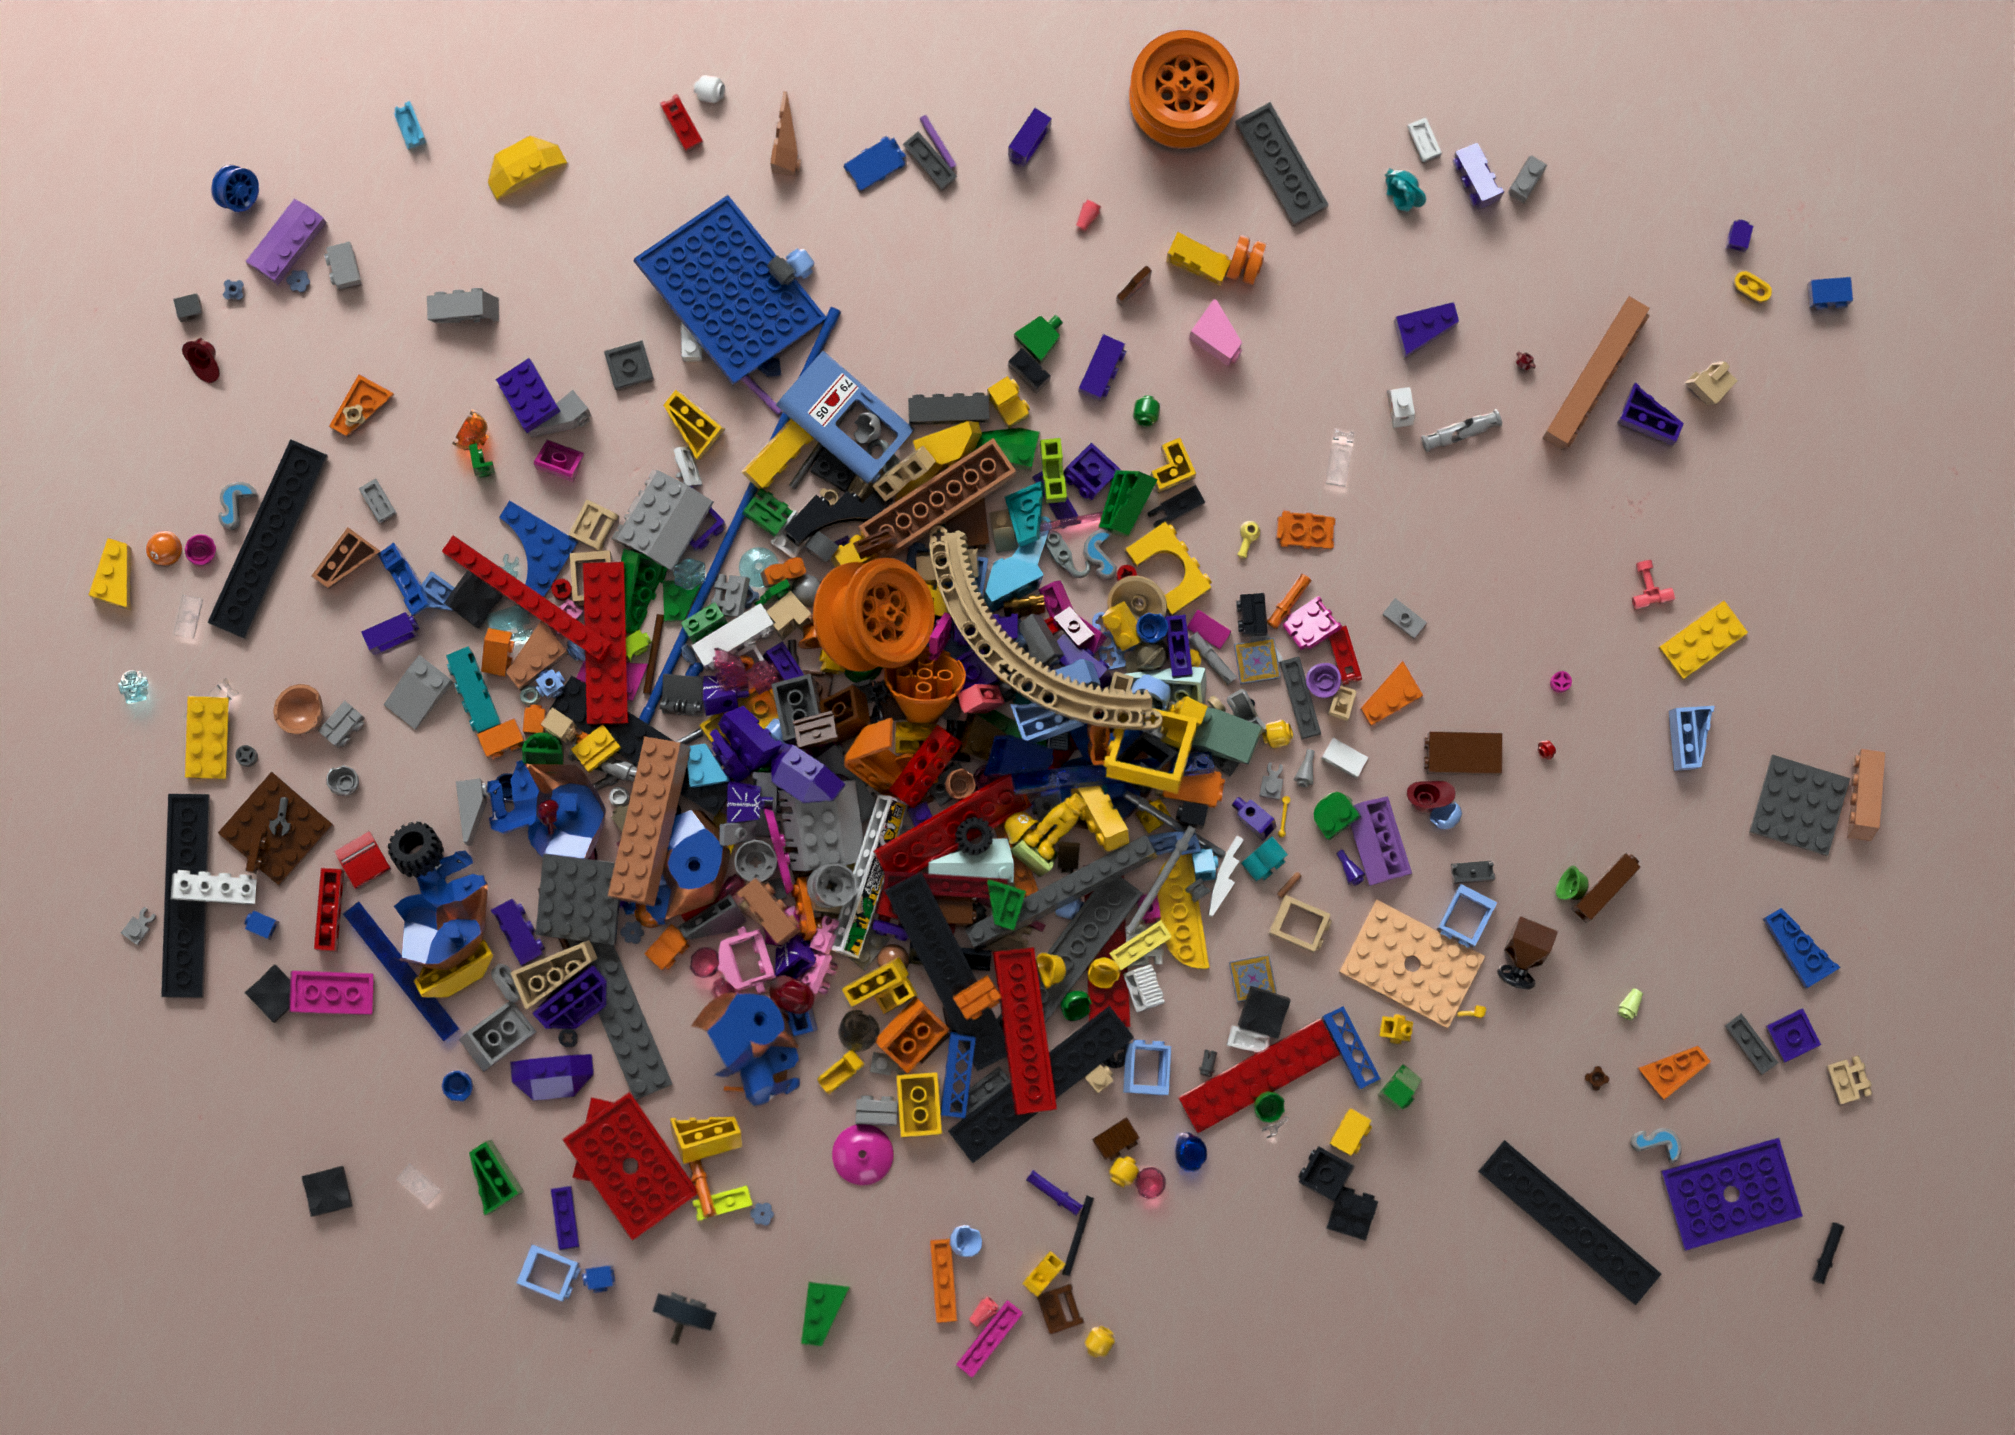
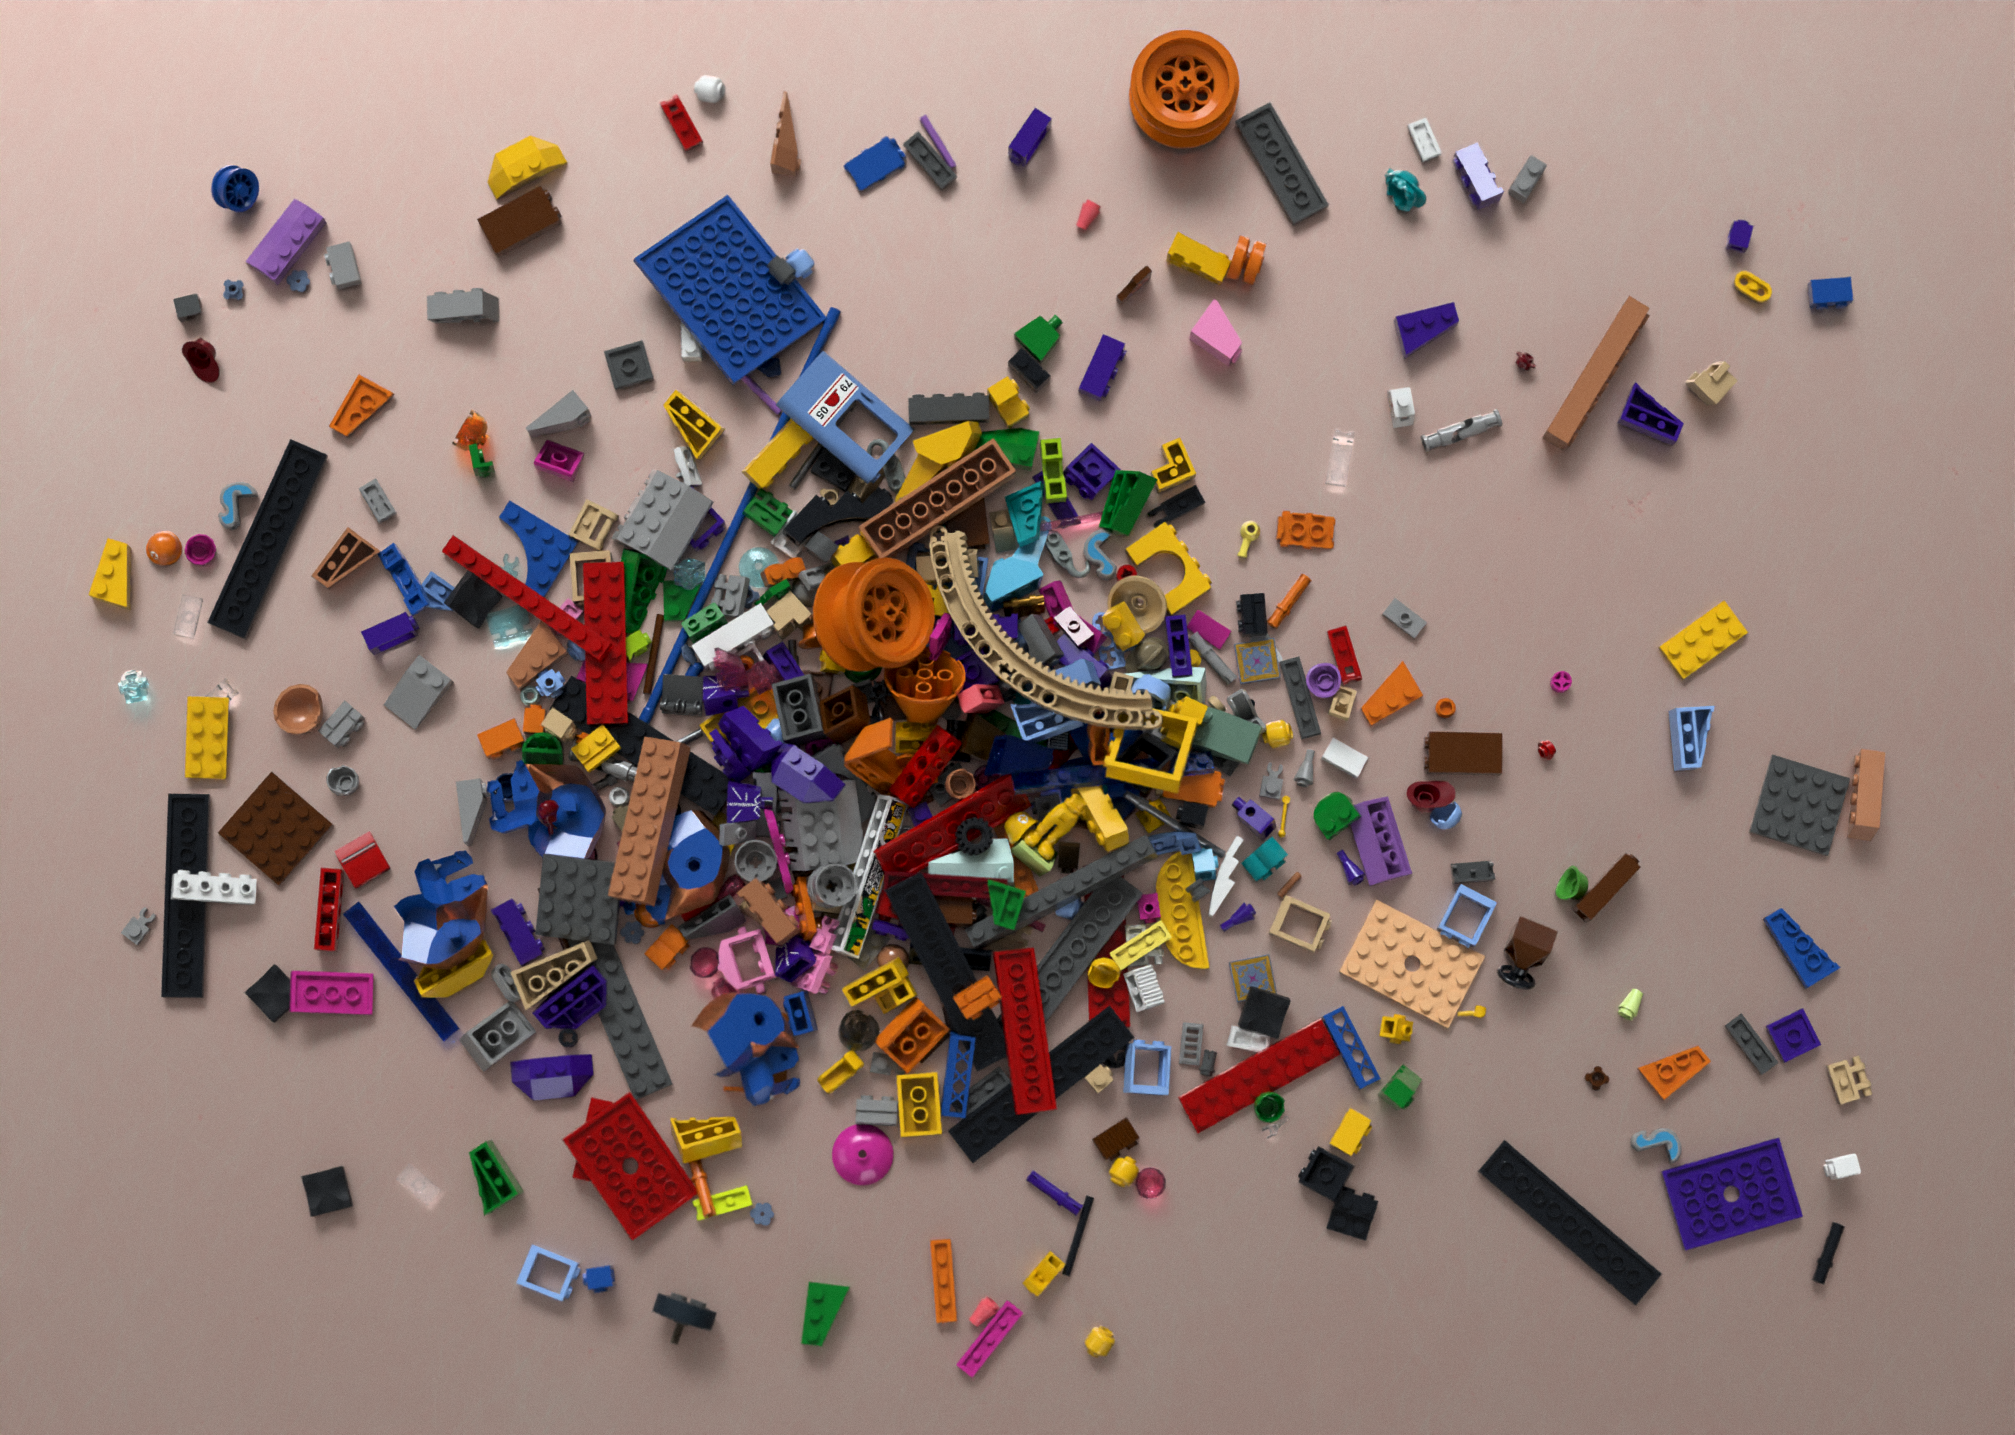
dark grey wheel [235,745,258,767] -> none
blue brick [244,910,279,940] -> none
reddish brown plate [245,831,267,874] -> none
dark grey bar [269,797,291,836] -> none
tan plate [343,405,365,427] -> none
black tyre [388,821,444,878] -> none
medium azure hinge [393,101,427,150] -> none
blue hair [442,1070,473,1102] -> none
teal wedge [446,646,501,734] -> none
orange brick [481,628,515,676] -> none
dark purple plate [496,358,561,433] -> none
red wheel [551,579,572,601] -> none
dark purple tile [551,1186,580,1250] -> none
medium azure wing [687,744,730,788] -> none
dark red piece [769,975,815,1014] -> none
plate [793,711,839,750] -> none
reddish brown plate [853,527,898,559] -> none
light grey hair [854,412,881,445] -> none
tan arch [873,446,936,501] -> none
light blue hair [950,1226,982,1257] -> none
yellow helmet [1036,953,1066,989] -> none
reddish brown plate [1037,1284,1085,1335] -> none
green hair [1061,991,1092,1021] -> none
light grey bar [1126,826,1196,935] -> none
green head [1133,395,1160,427] -> none
blue hair [1136,613,1168,643] -> none
clear blue hair [1175,1132,1207,1172] -> none
plate [1283,596,1342,650] -> none
coral bar [1632,560,1675,610] -> none
none -> reddish brown brick [477,185,562,258]
none -> light grey plate [798,563,835,591]
none -> light grey slope [1179,1022,1204,1066]
none -> dark purple cone [1220,902,1257,932]
none -> orange plate [1435,698,1456,718]
none -> white brick [1823,1154,1861,1180]

